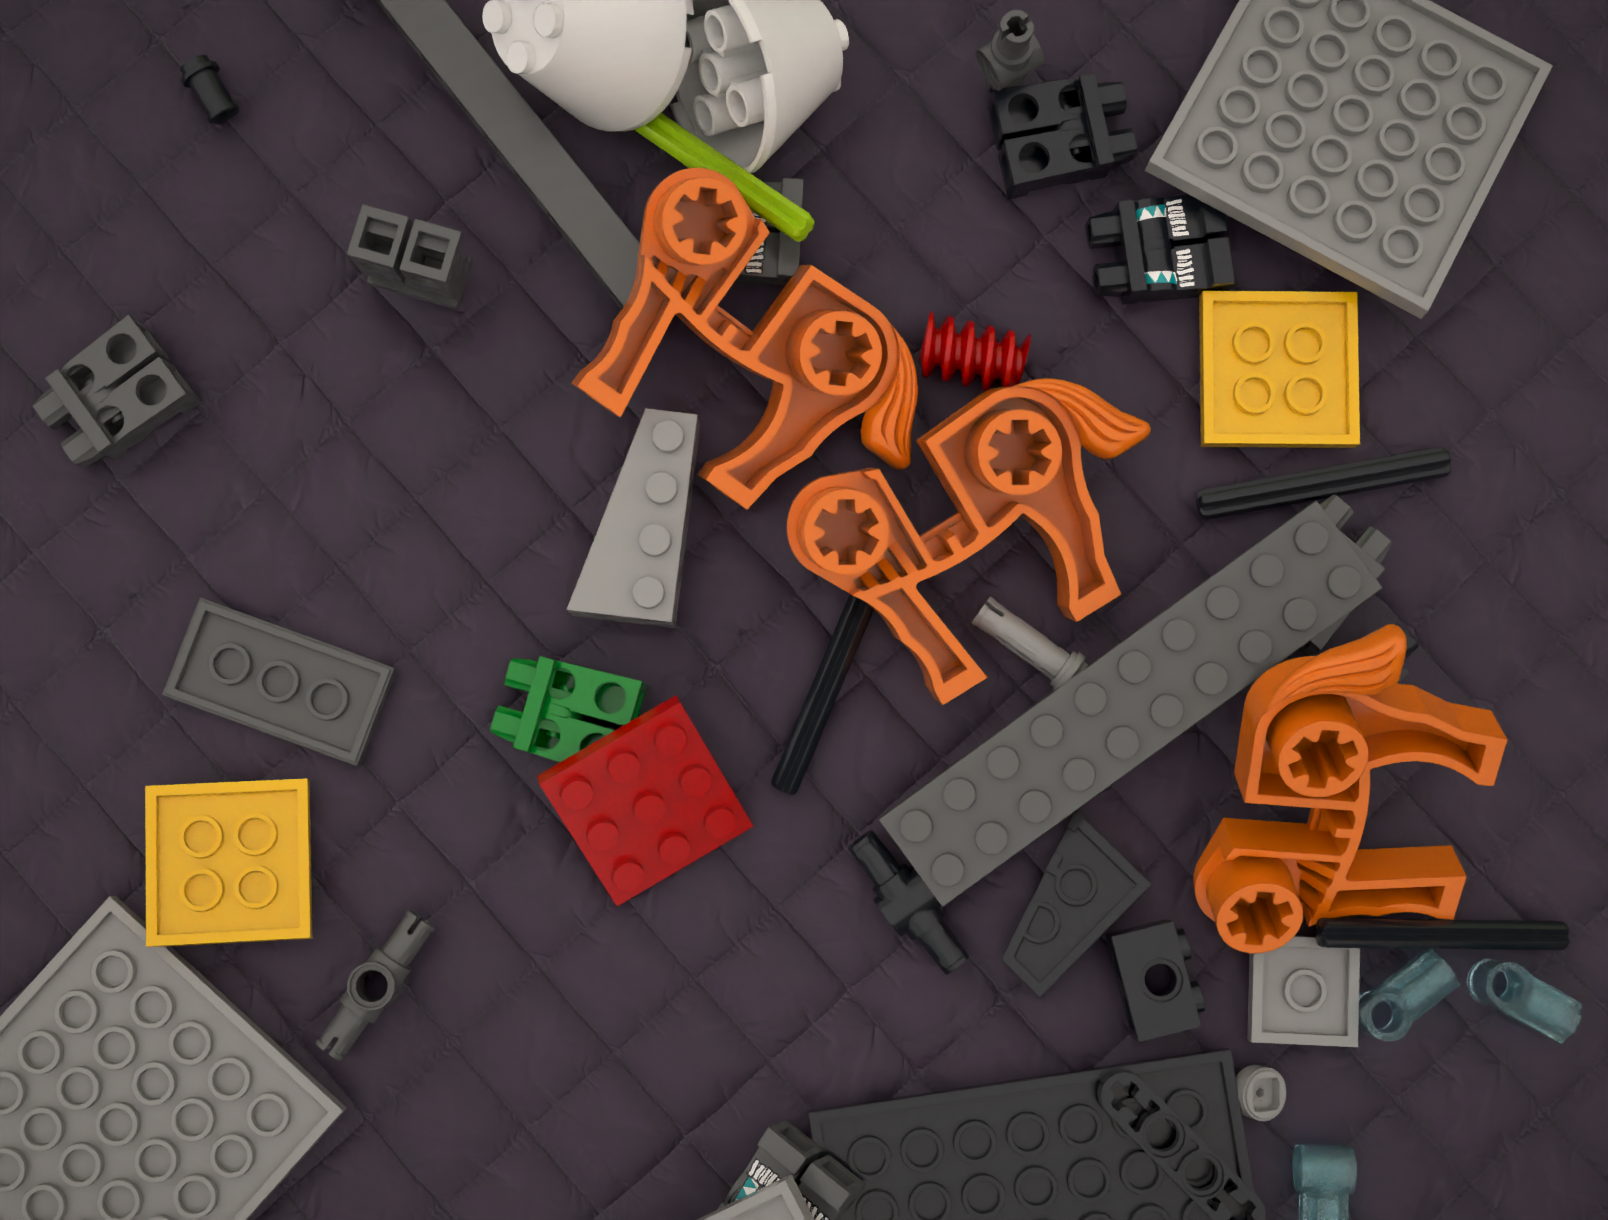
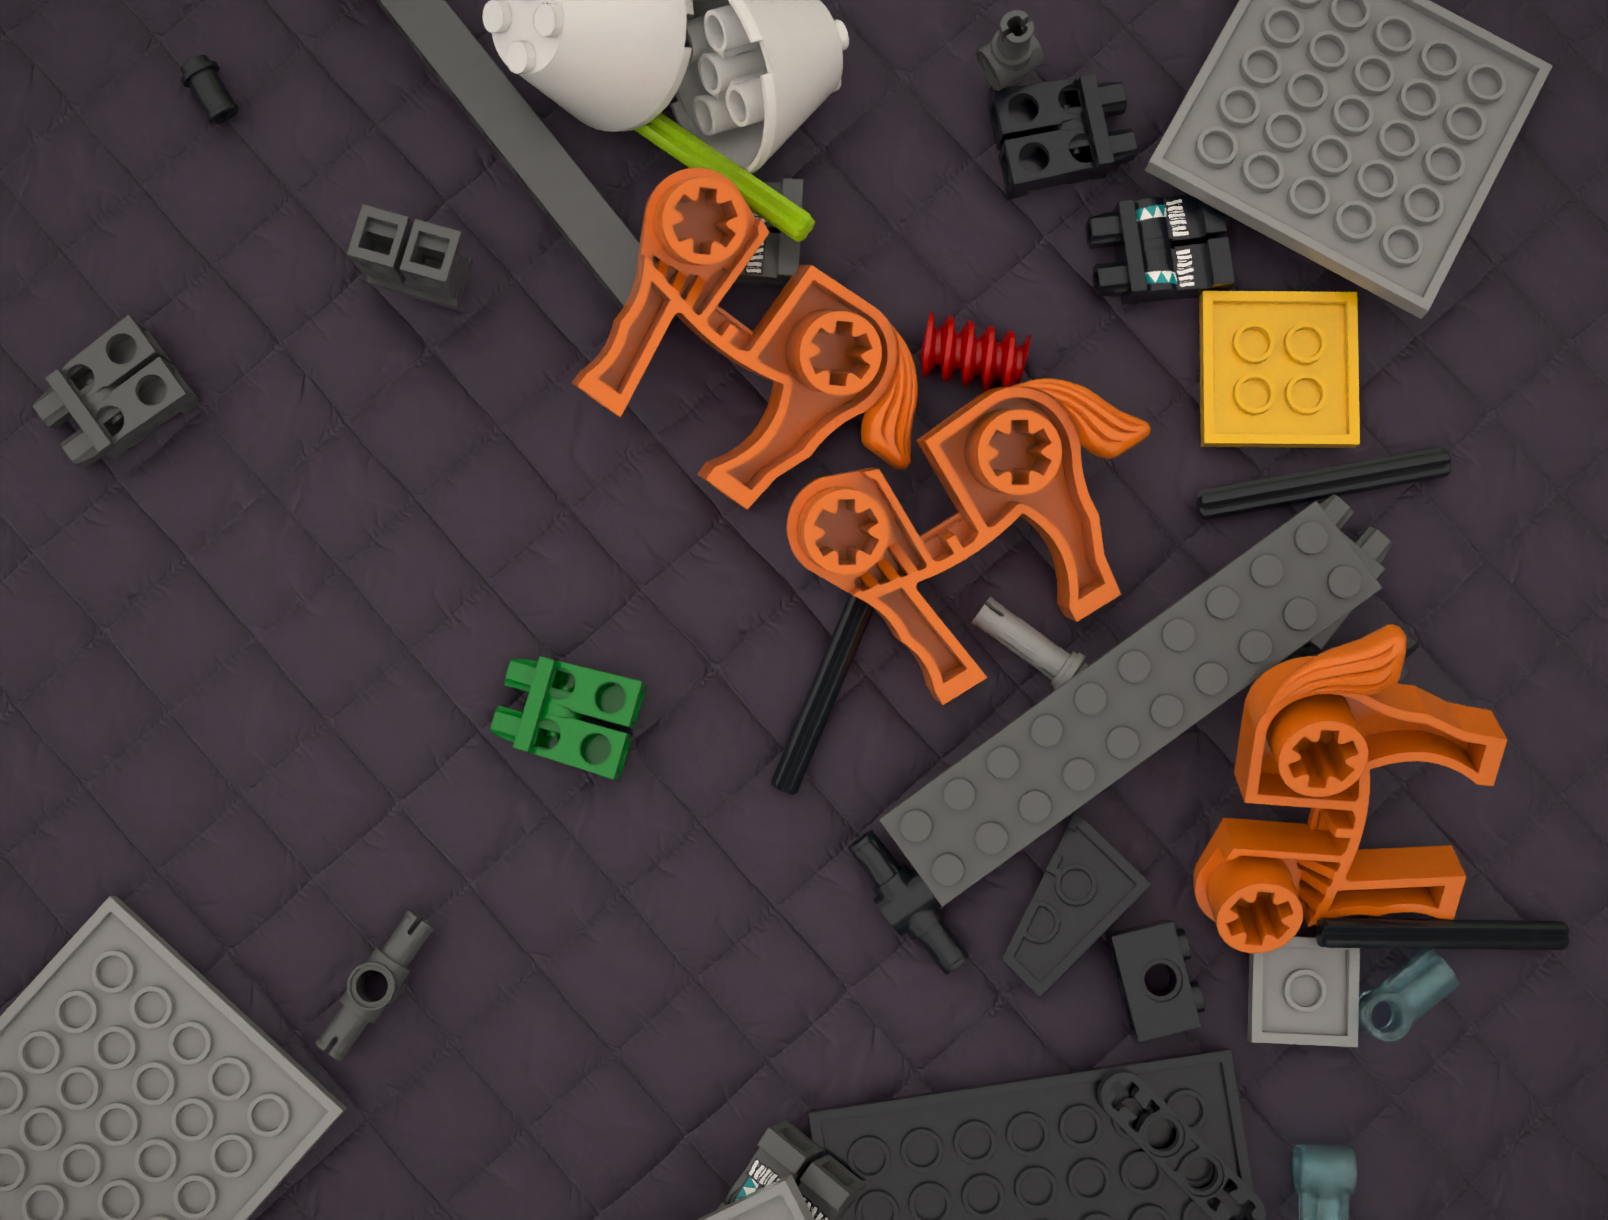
yellow plate [145,778,313,947] -> none
dark grey tile [162,598,397,767] -> none
red plate [537,695,754,906] -> none
light grey wedge [567,408,700,628] -> none
light grey tile [1236,1065,1287,1121] -> none
clear light blue piece [1467,959,1583,1044] -> none

